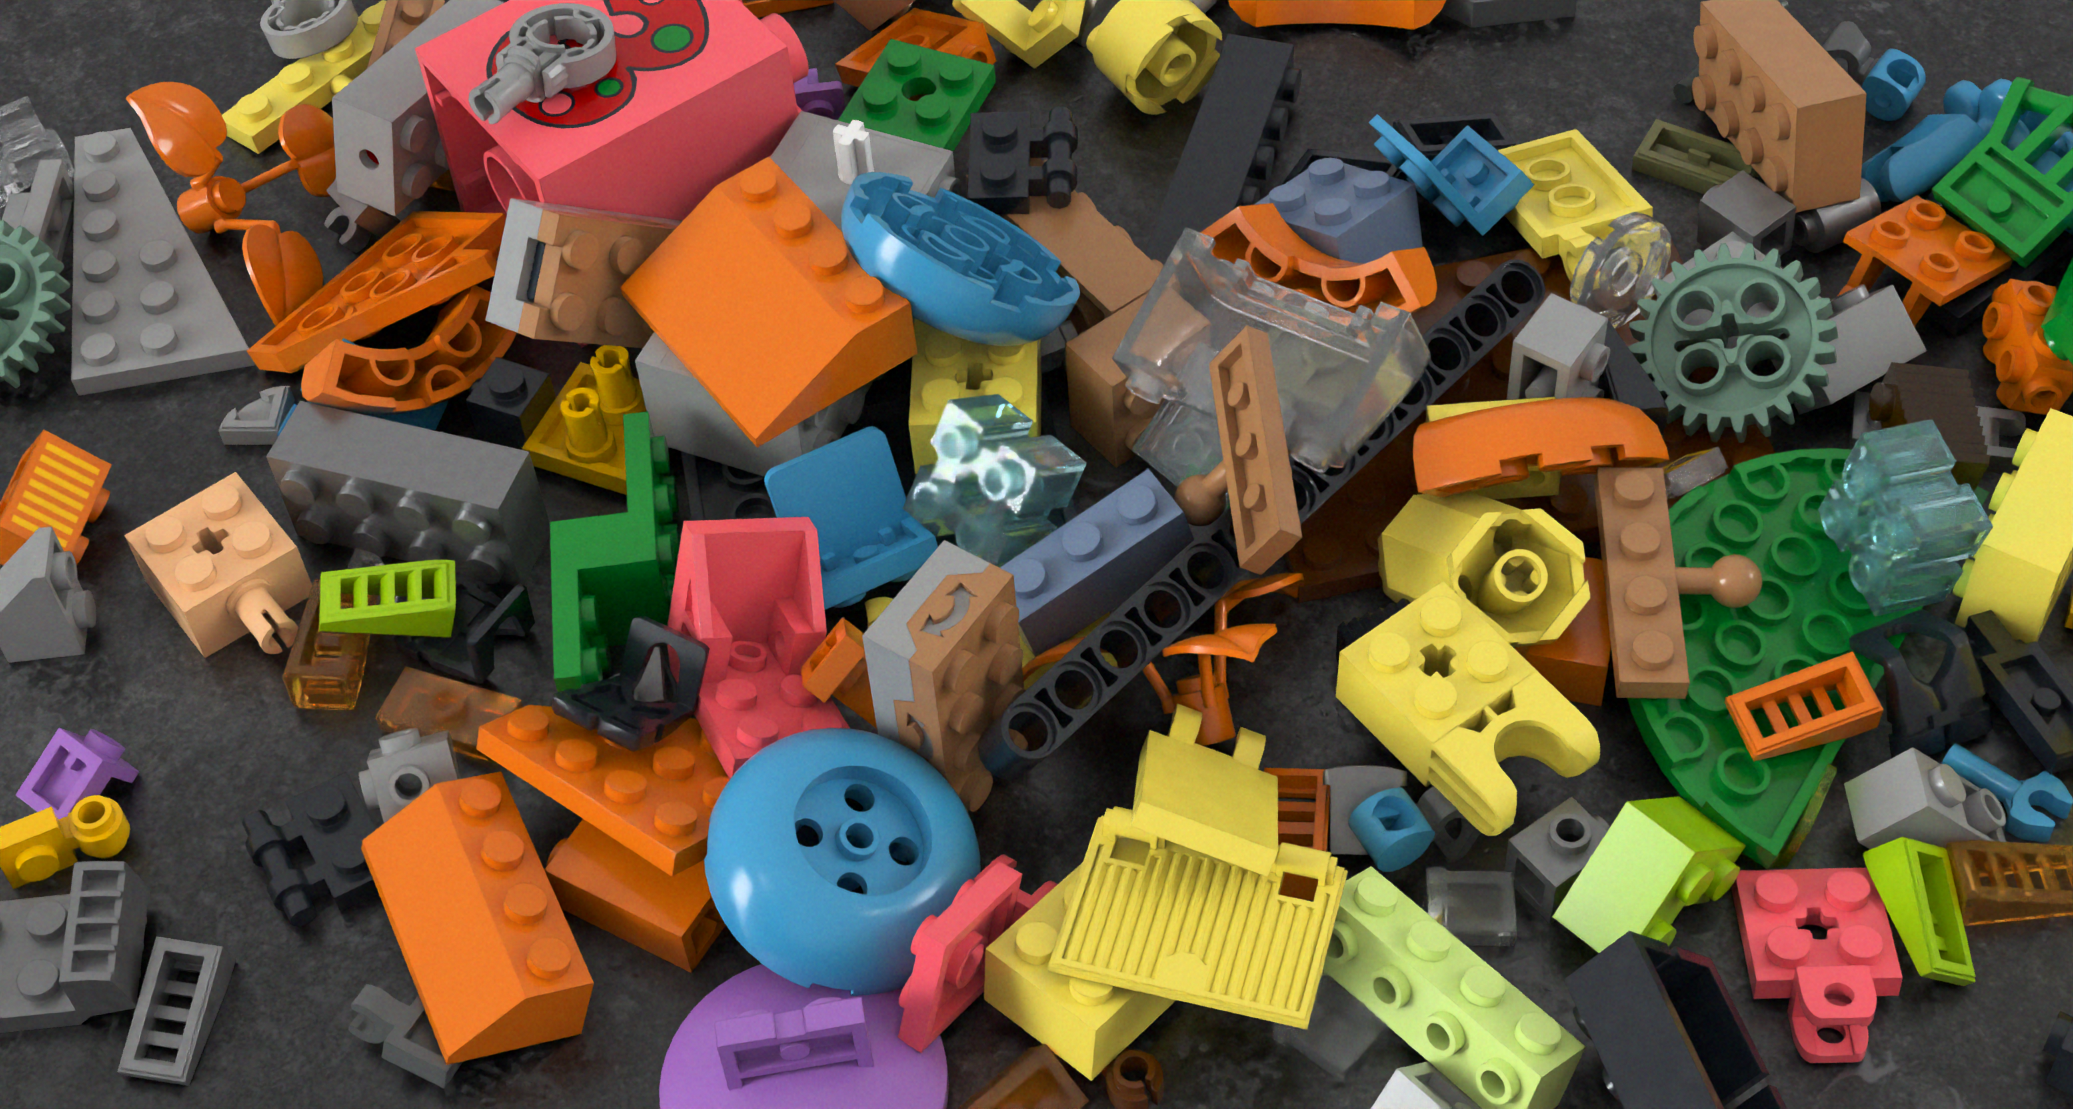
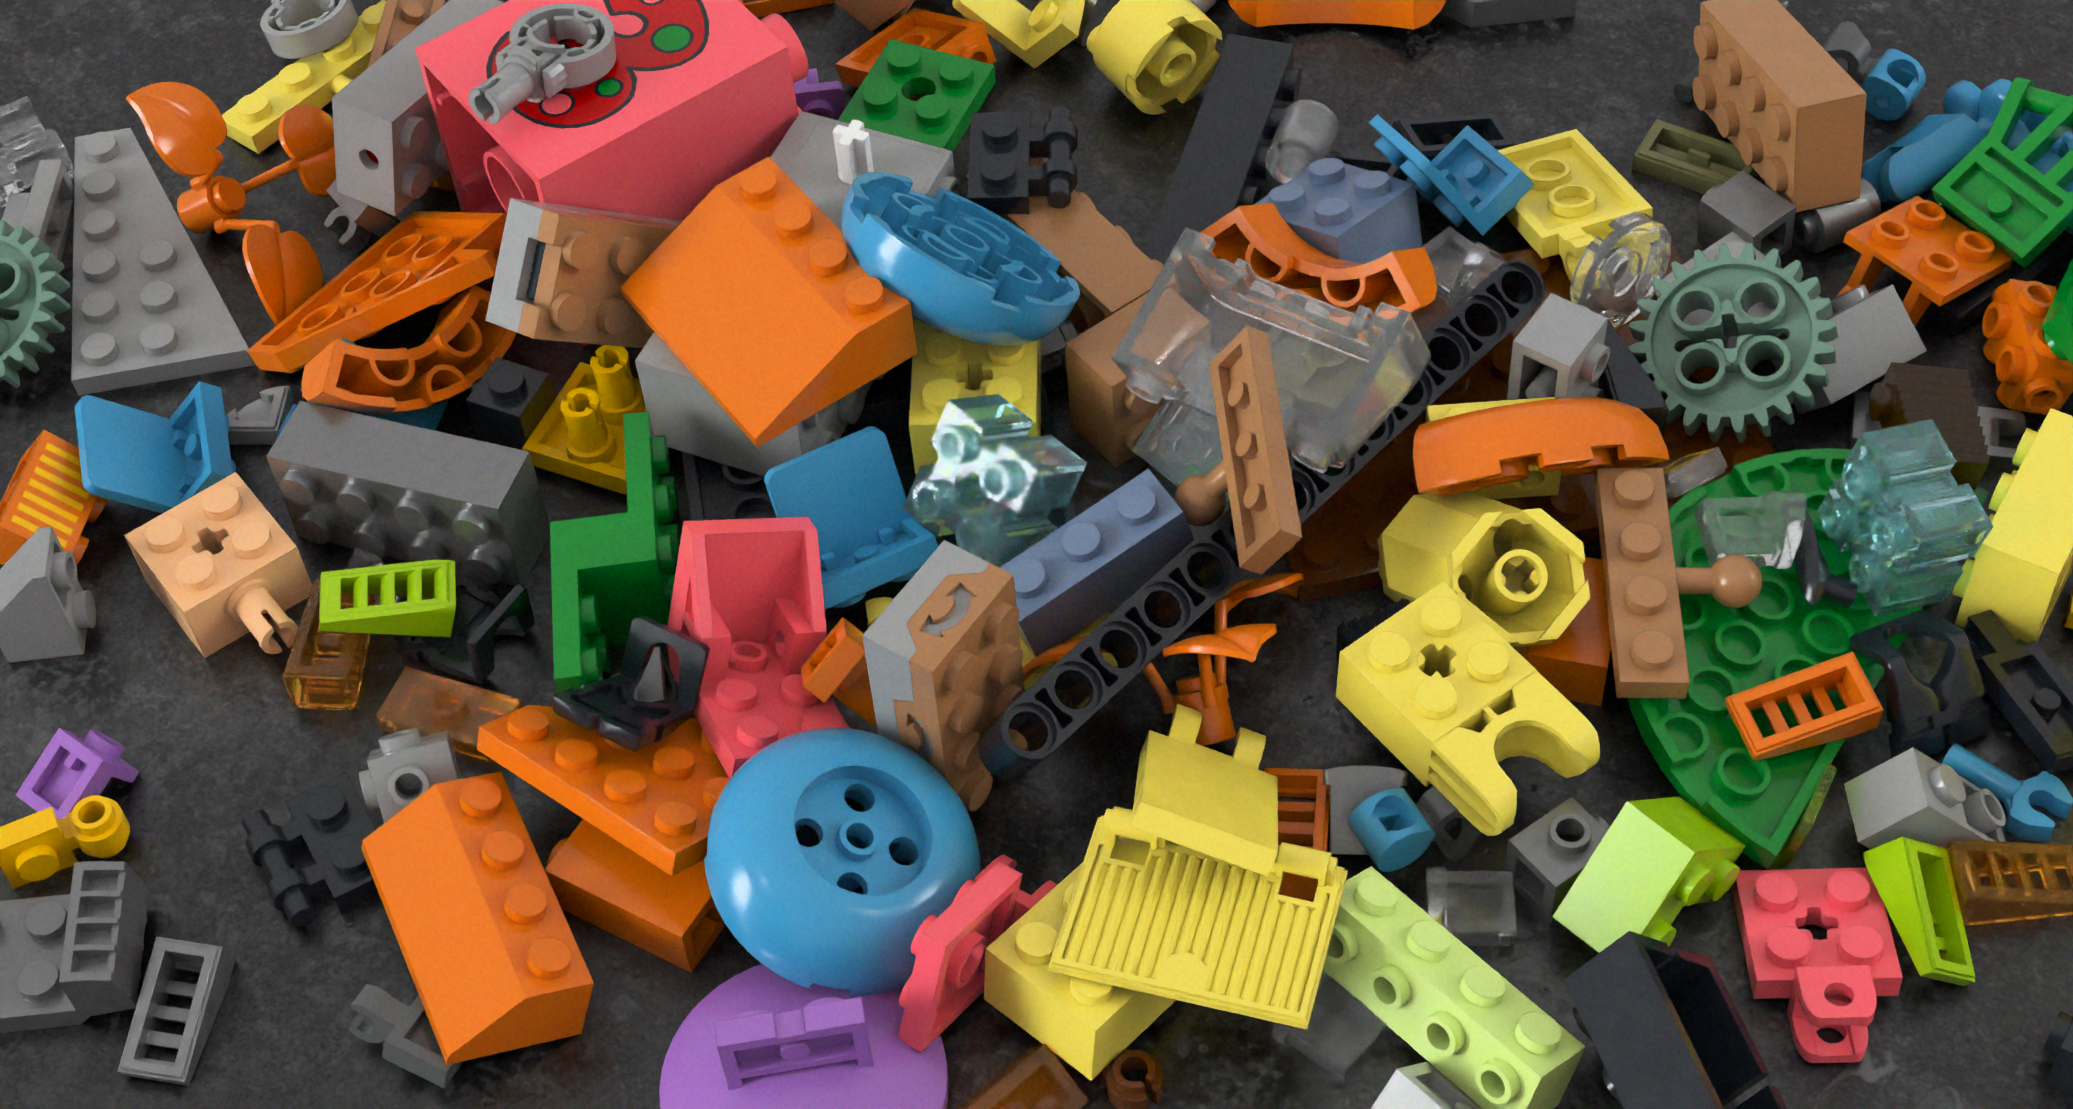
none -> dark azure bracket [75,381,236,514]
none -> clear brick [1265,100,1339,185]
none -> clear tile [1422,226,1505,309]
none -> clear tile [1694,490,1807,569]
none -> black bar [1794,500,1858,608]

